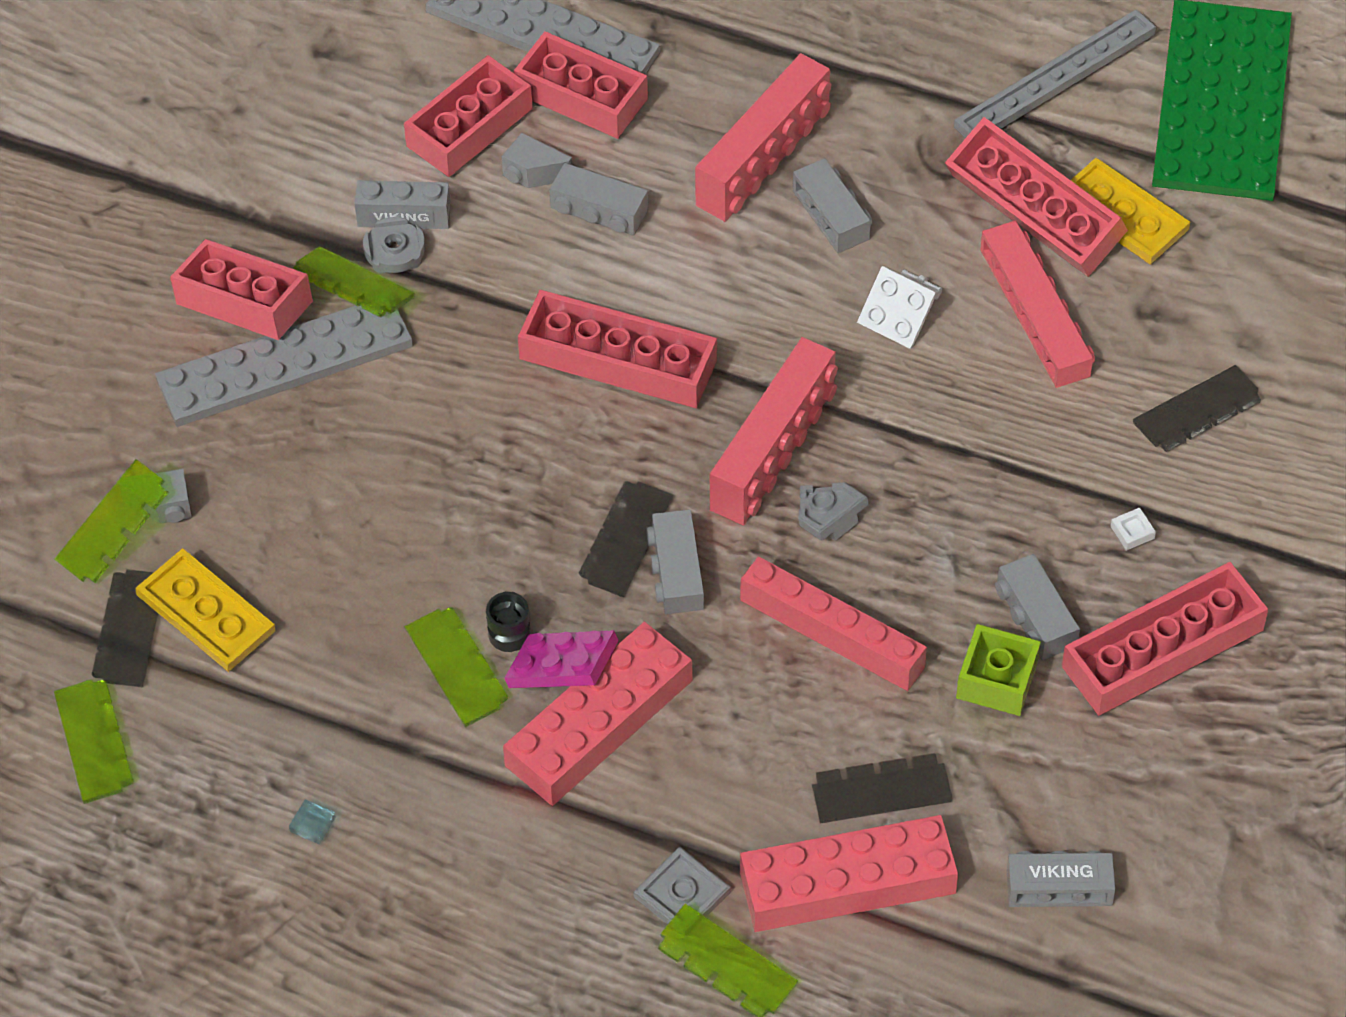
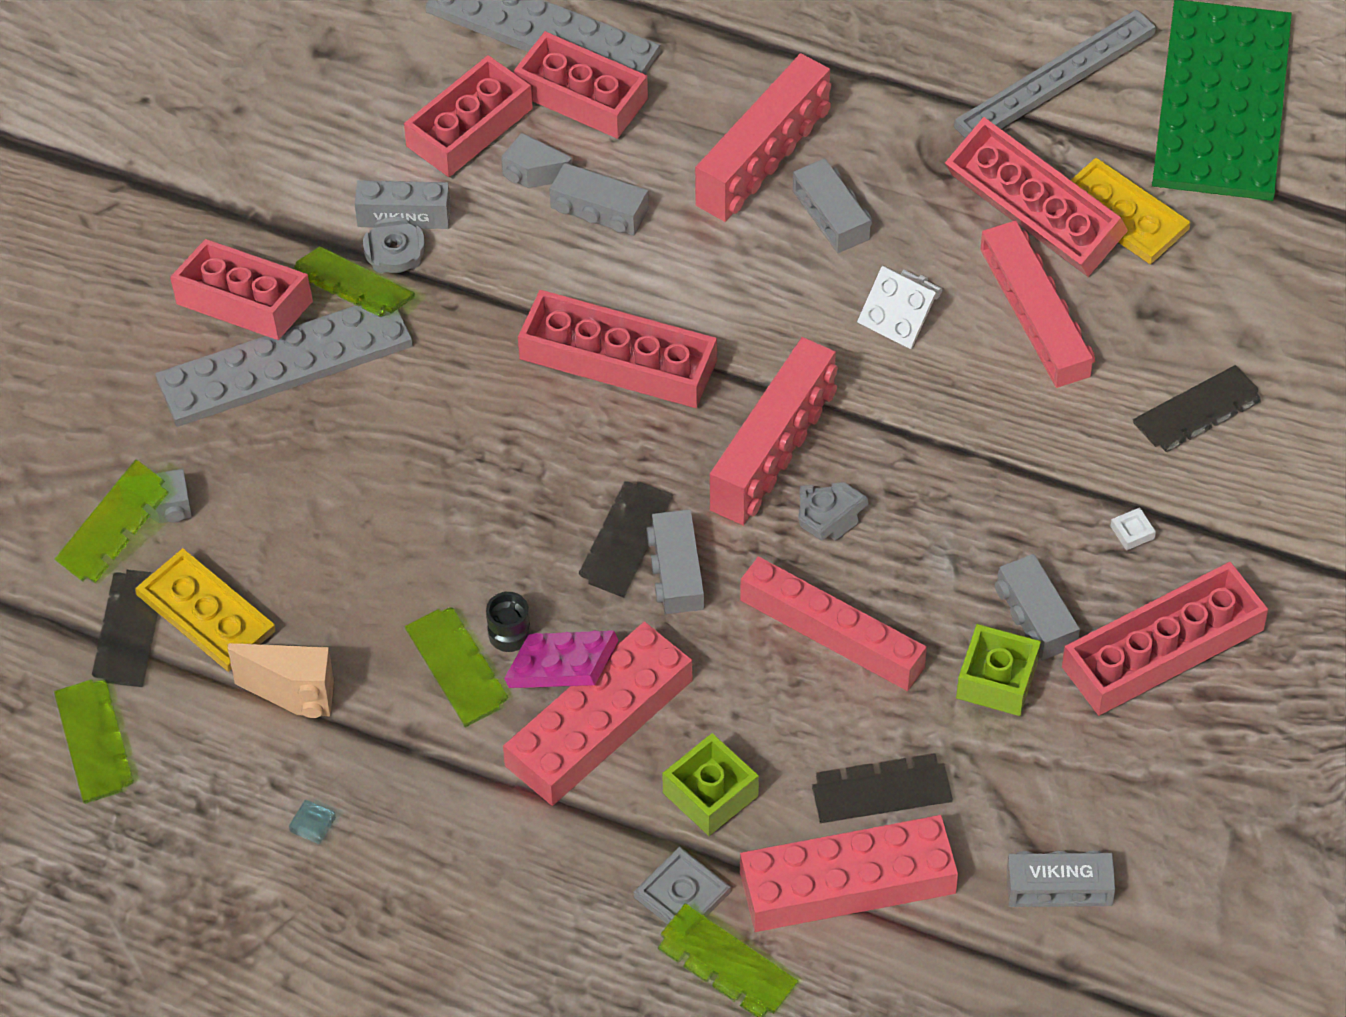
none -> light nougat slope [228,643,334,718]
none -> lime brick [662,733,759,836]

